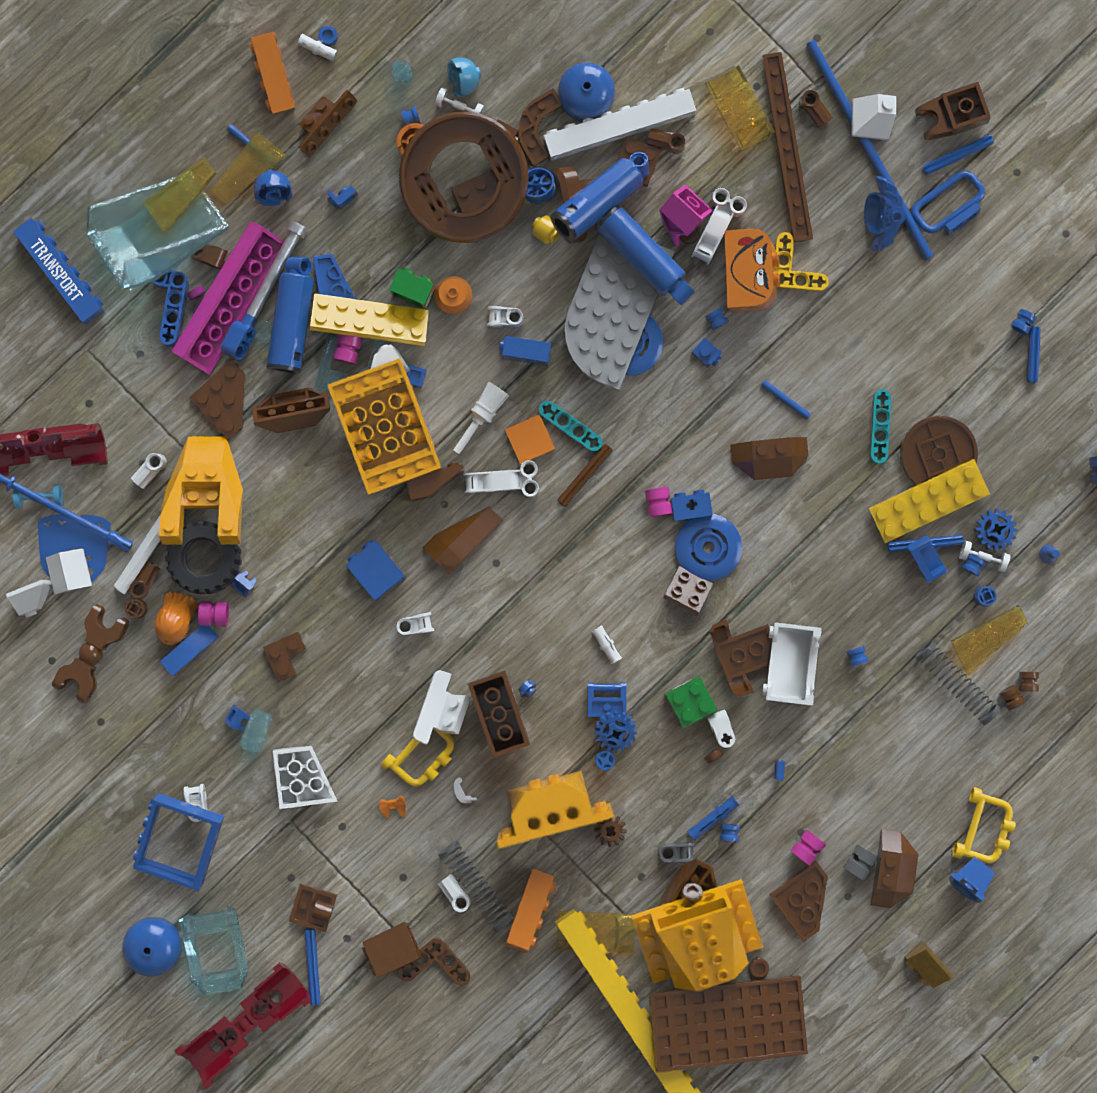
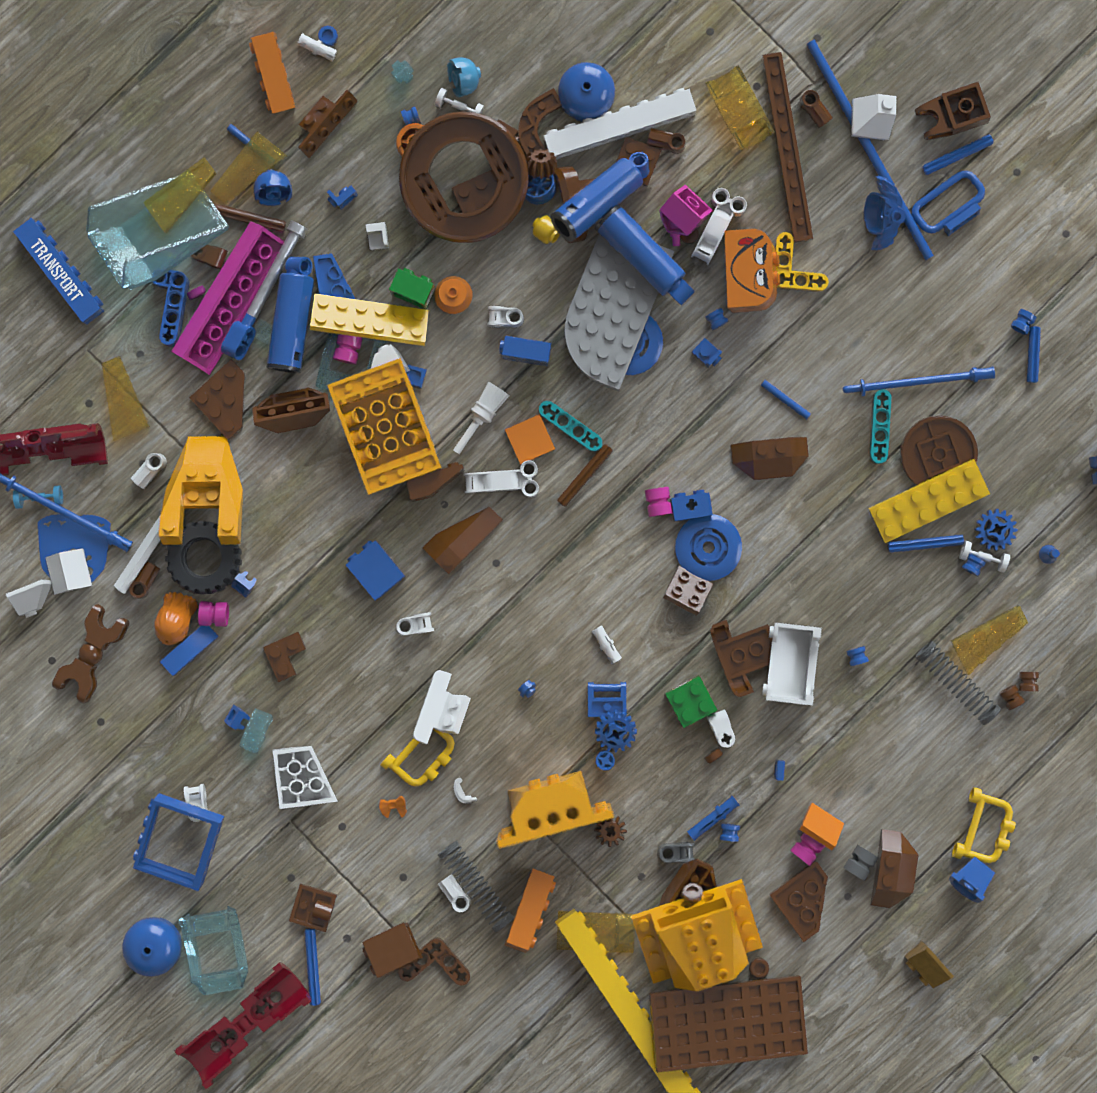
reddish brown wheel [125,599,148,618] -> none
reddish brown brick [468,670,530,758] -> none
blue panel [907,535,948,583] -> none
blue wheel [974,587,997,606] -> none
none -> clear yellow wing [102,356,150,441]
none -> reddish brown axle [212,203,286,232]
none -> white panel [366,222,389,250]
none -> reddish brown gear [526,148,557,179]
none -> orange tile [800,803,844,850]
none -> blue bar [843,367,995,396]

